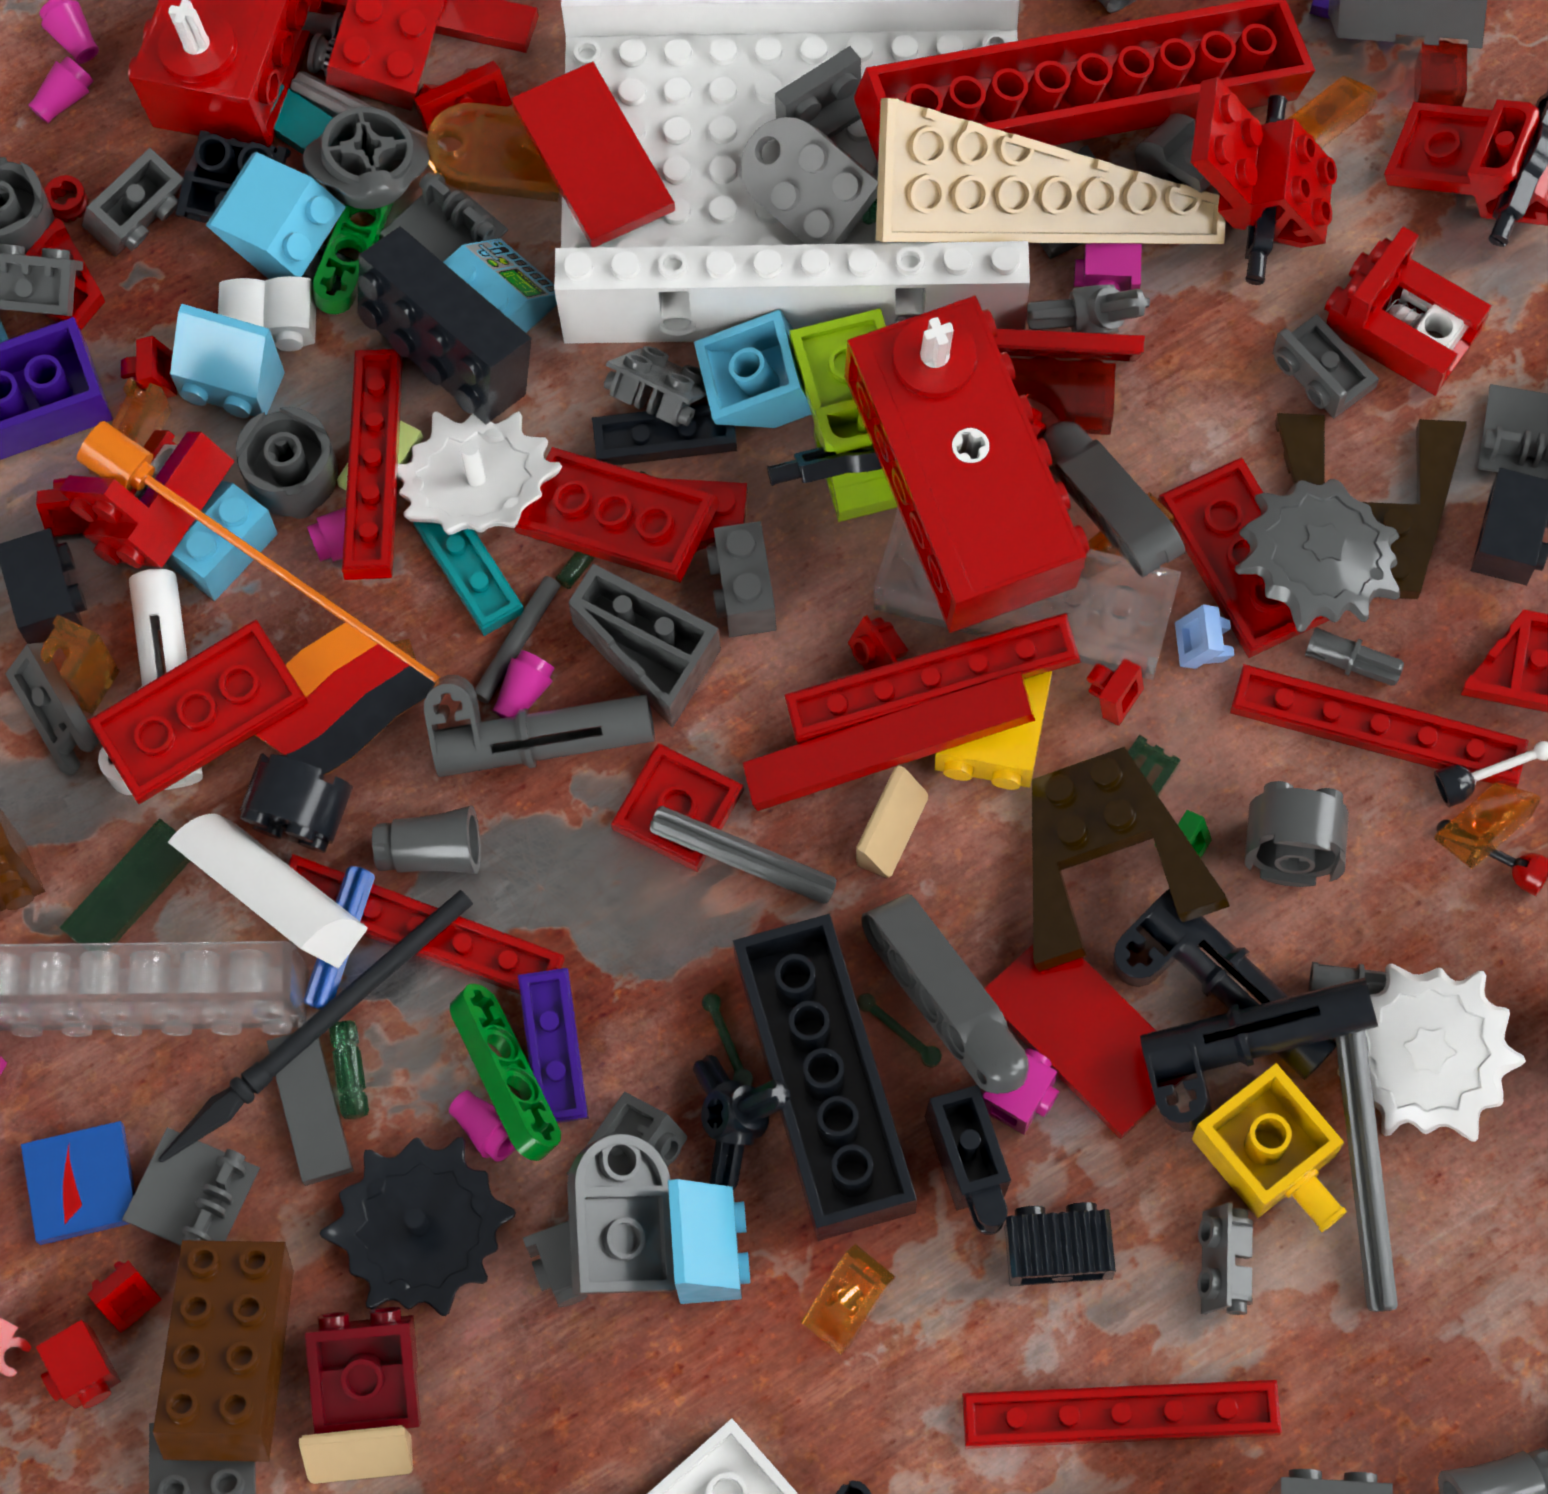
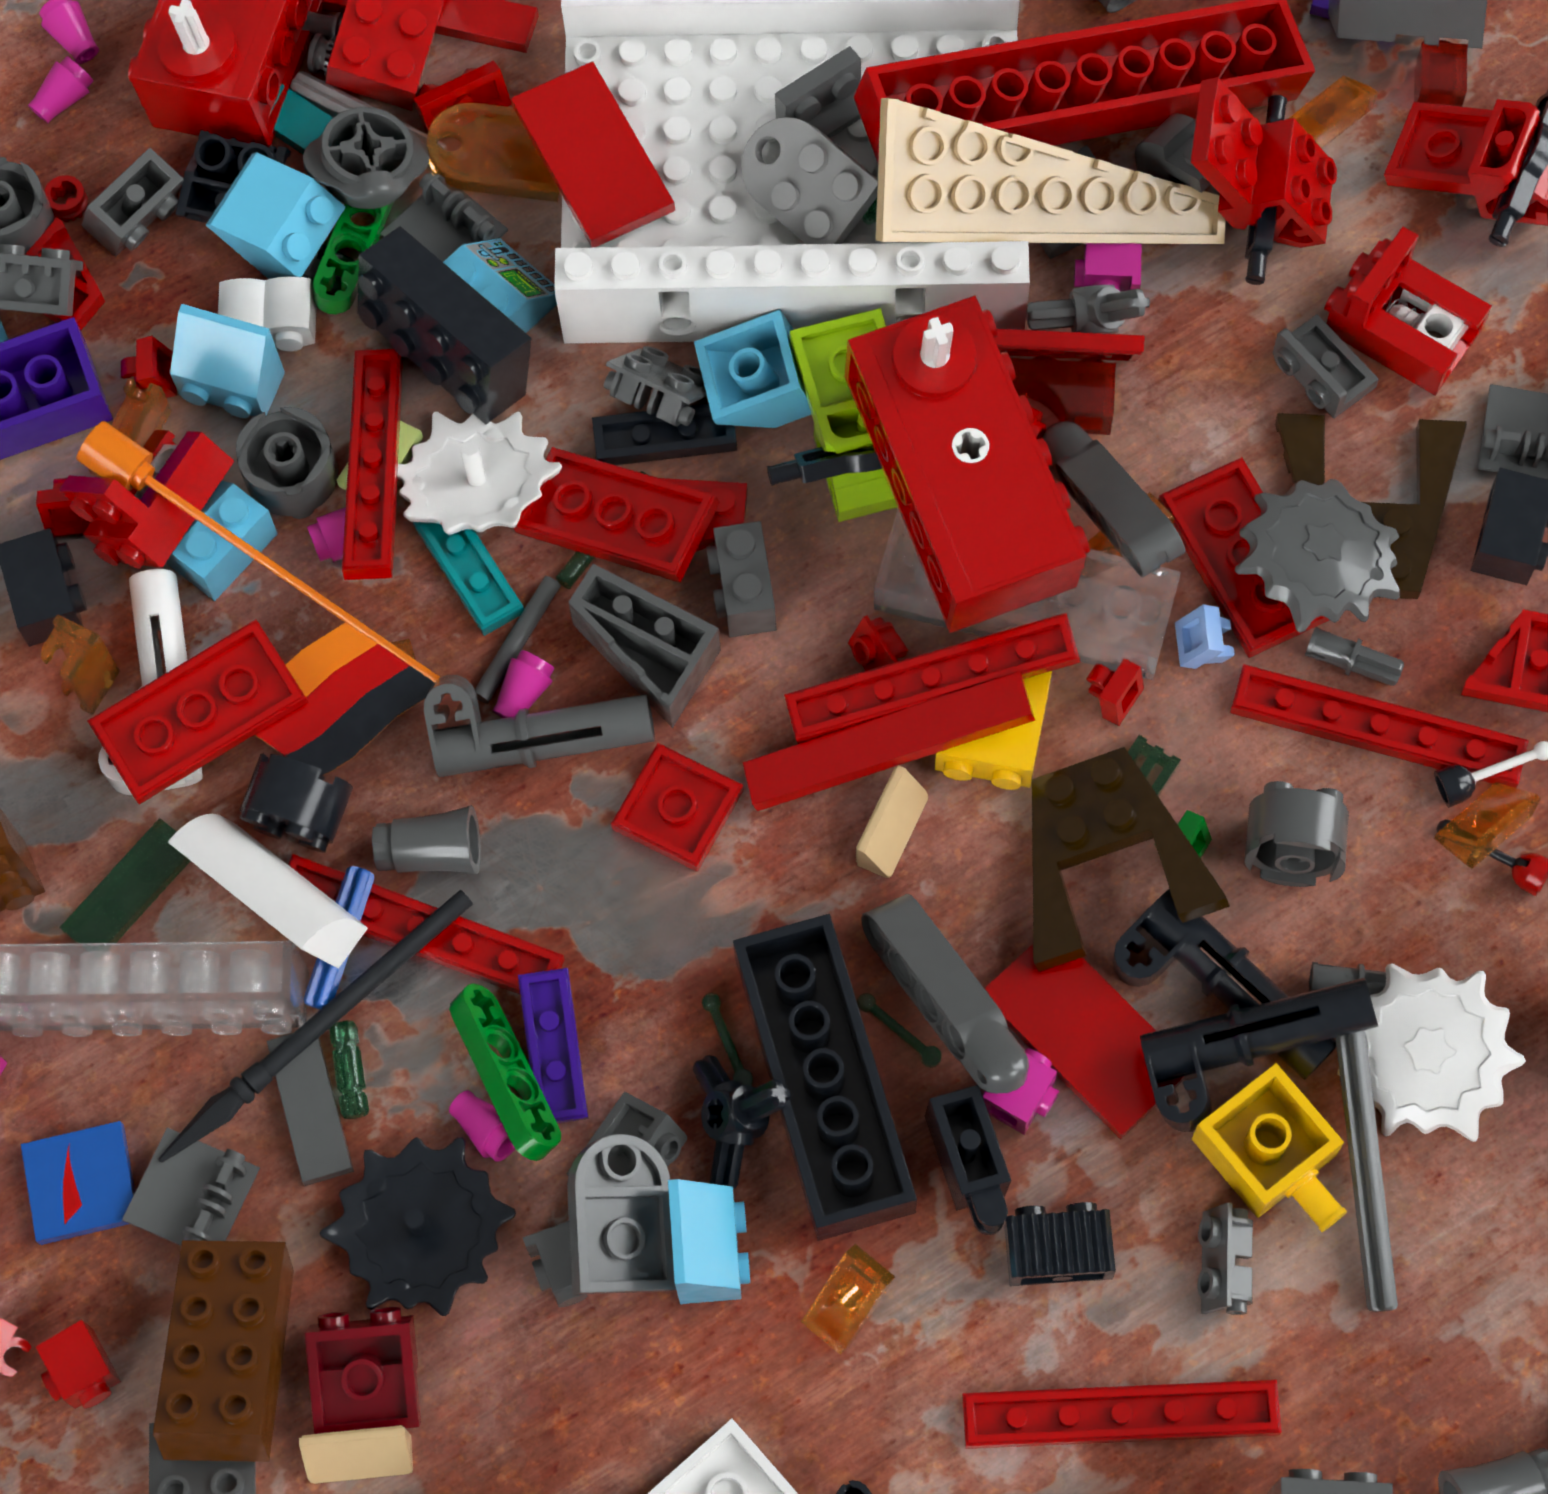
dark grey hinge [5,643,99,775] -> none
red tile [87,1260,162,1333] -> none
dark grey axle [650,806,837,904] -> none

